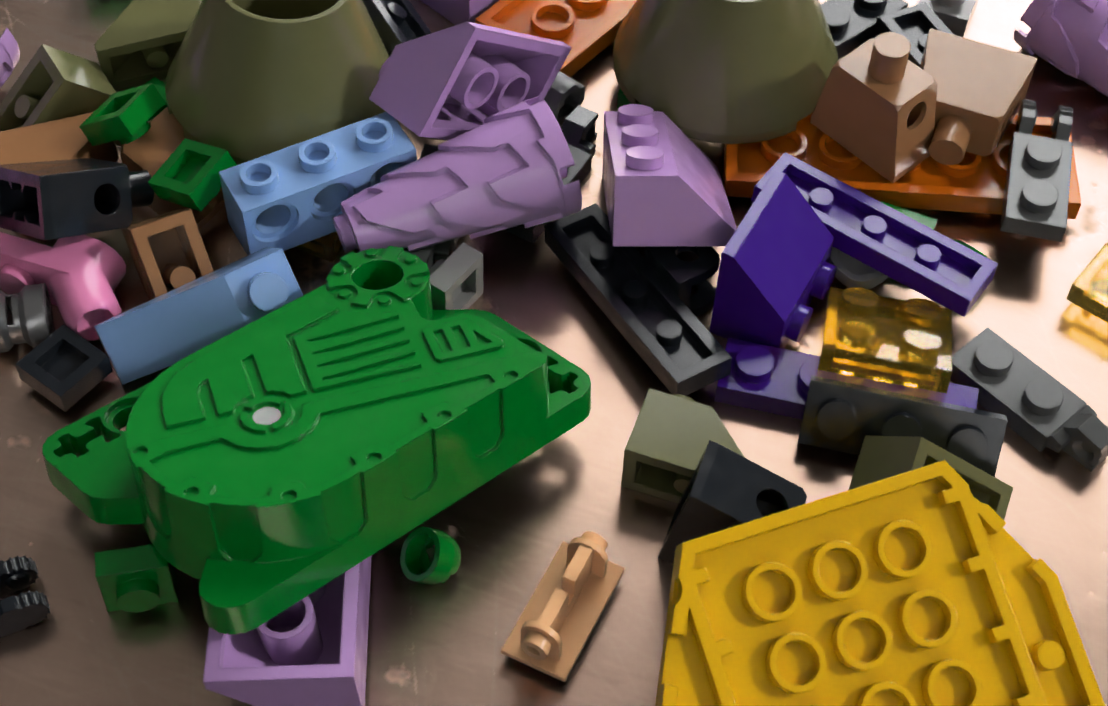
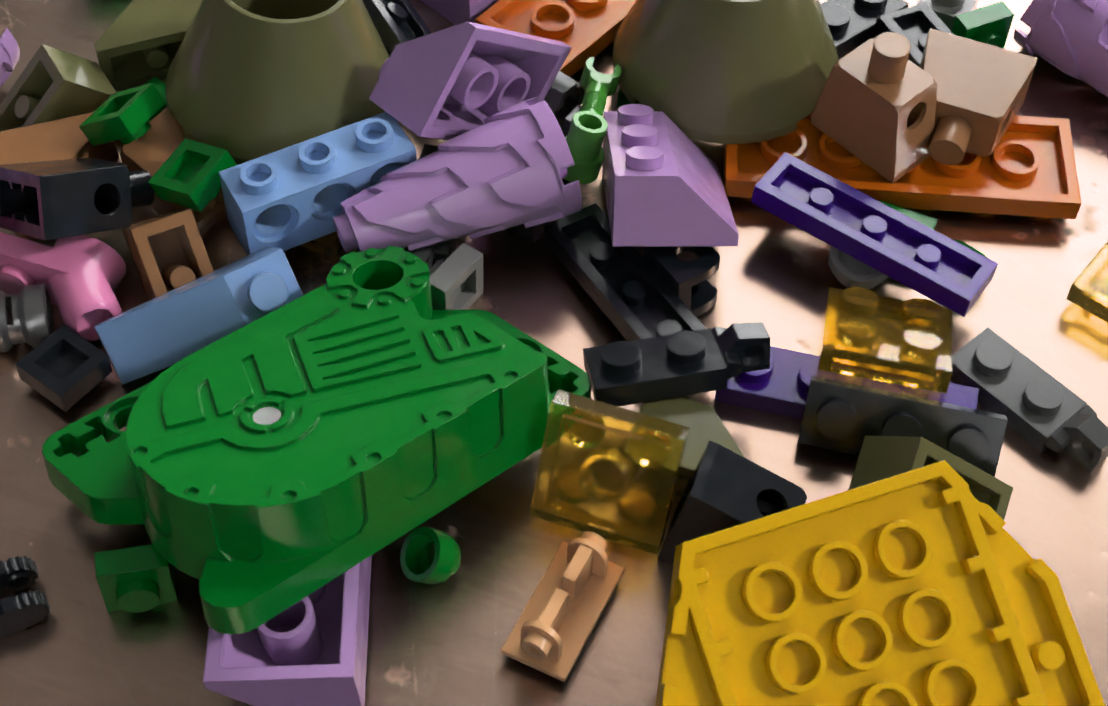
dark purple slope [709,169,837,349] -> none
hinge [1000,99,1073,242] -> none
none -> clear yellow plate [529,389,690,555]
none -> bright green brick [563,57,622,184]
none -> black hinge [583,322,771,409]
none -> green plate [951,1,1014,48]

